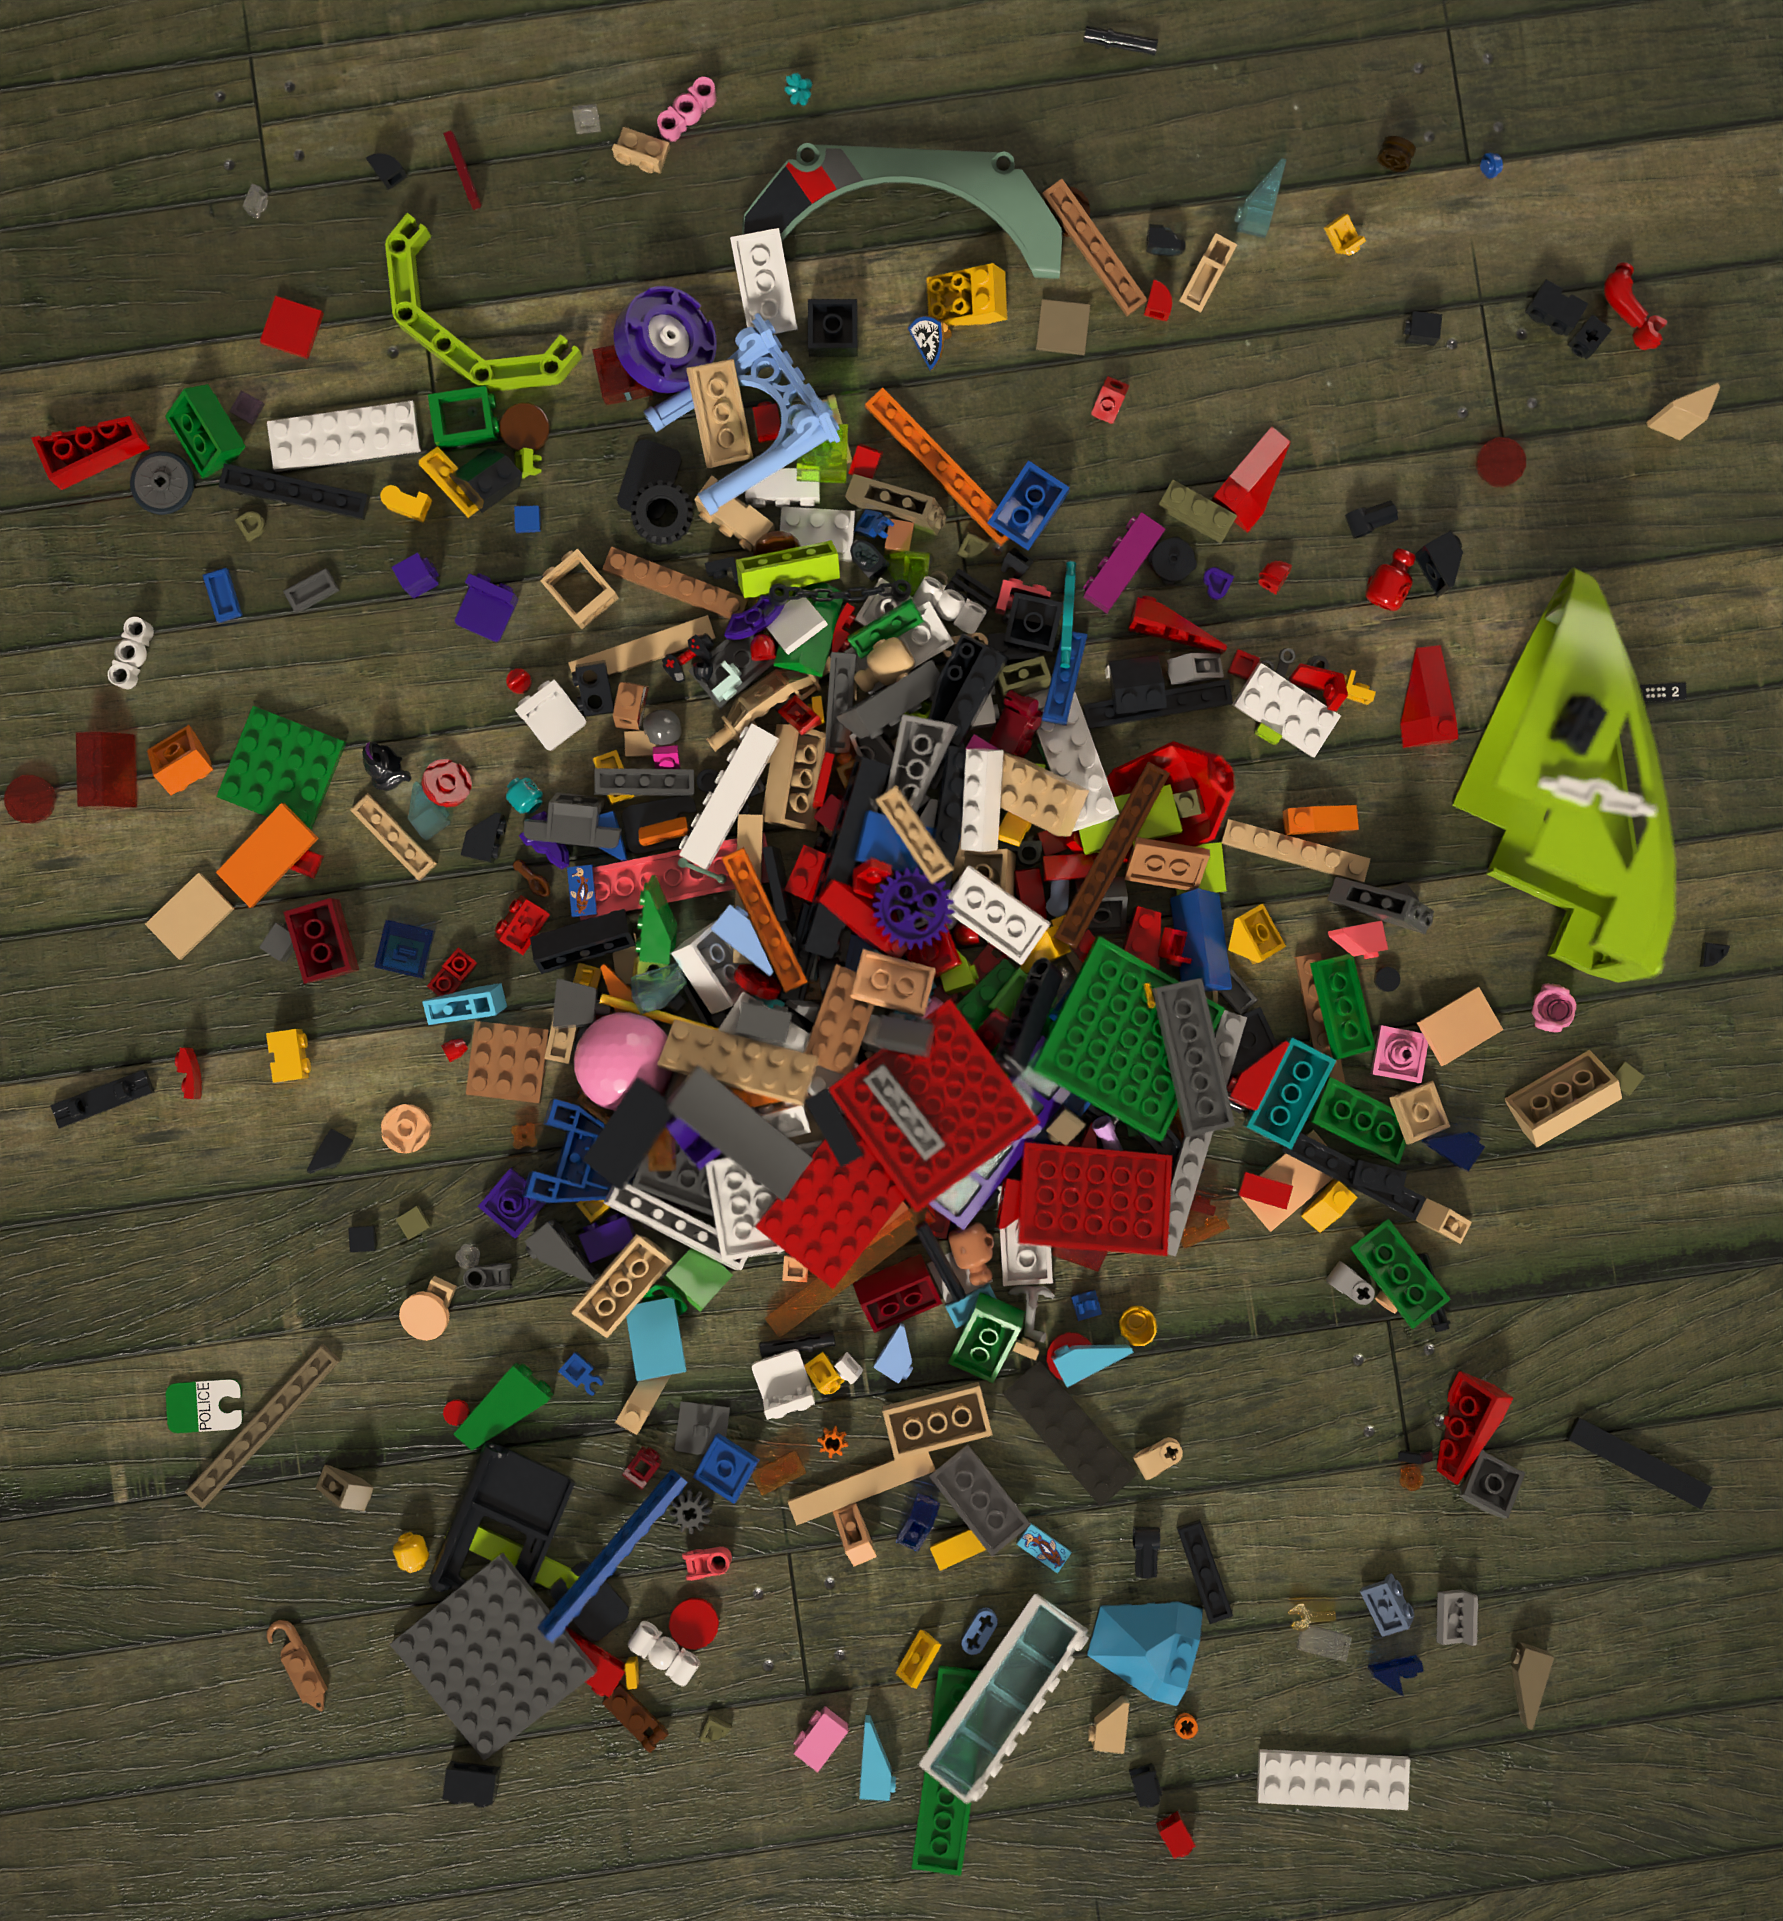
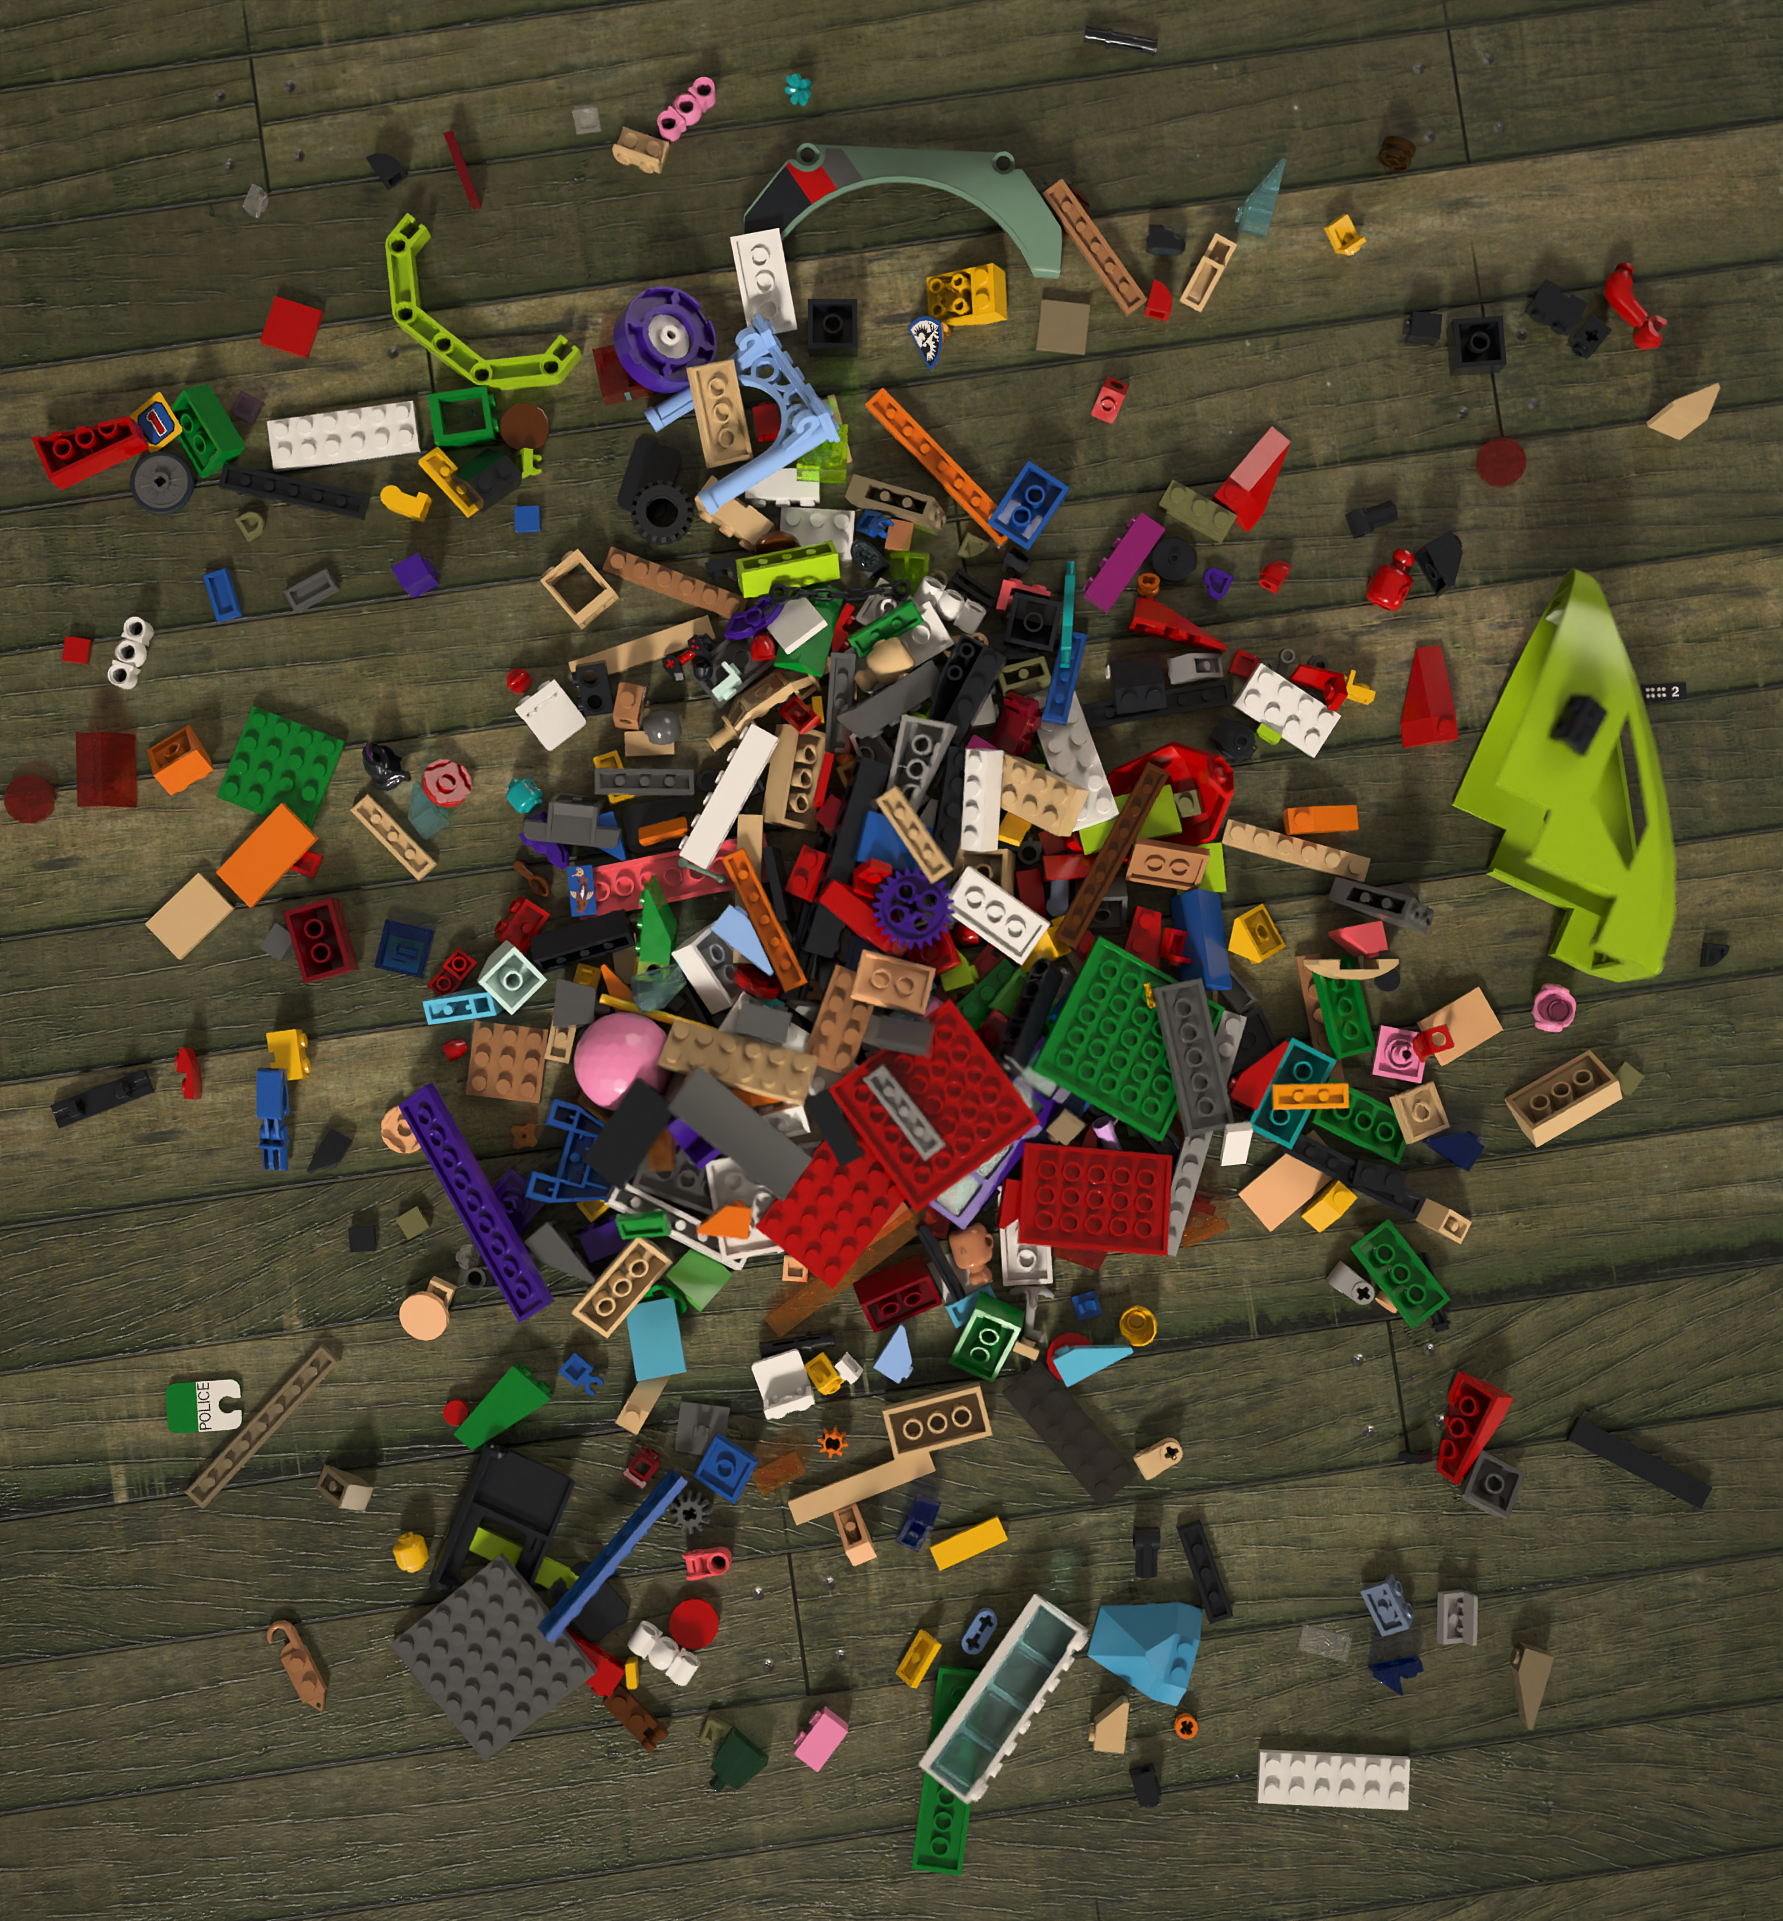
black brick [442,1761,500,1807] -> none
dark purple bracket [455,573,519,642] -> none
black slope [461,813,507,864] -> none
dark pink plate [653,745,680,769] -> none
red brick [848,444,883,479] -> none
medium azure slope [859,1715,896,1801] -> none
flat silver plate [929,1444,1031,1556] -> none
tile [1016,1522,1072,1573] -> none
red brick [1156,1811,1196,1859] -> none
red tile [1238,1172,1293,1210] -> none
clear yellow bar [1288,1603,1336,1631] -> none
clear orange plate [1399,1466,1424,1491] -> none
blue plate [1480,152,1503,178] -> none
white piece [1538,776,1657,816] -> none
none -> red tile [62,636,93,665]
none -> sticker [130,392,182,453]
none -> blue arm [256,1068,291,1171]
none -> dark purple plate [398,1082,555,1323]
none -> light aqua slope [477,940,547,1015]
none -> green tile [615,1210,672,1239]
none -> orange slope [696,1200,752,1240]
none -> clear green torso [709,1725,769,1793]
none -> orange bush [1137,573,1160,596]
none -> black hand [1208,716,1258,764]
none -> white tile [1220,1122,1252,1166]
none -> light orange tile [1271,1083,1349,1110]
none -> tan slope [1304,959,1399,980]
none -> red bracket [1412,1024,1455,1063]
none -> black brick [1446,316,1507,377]

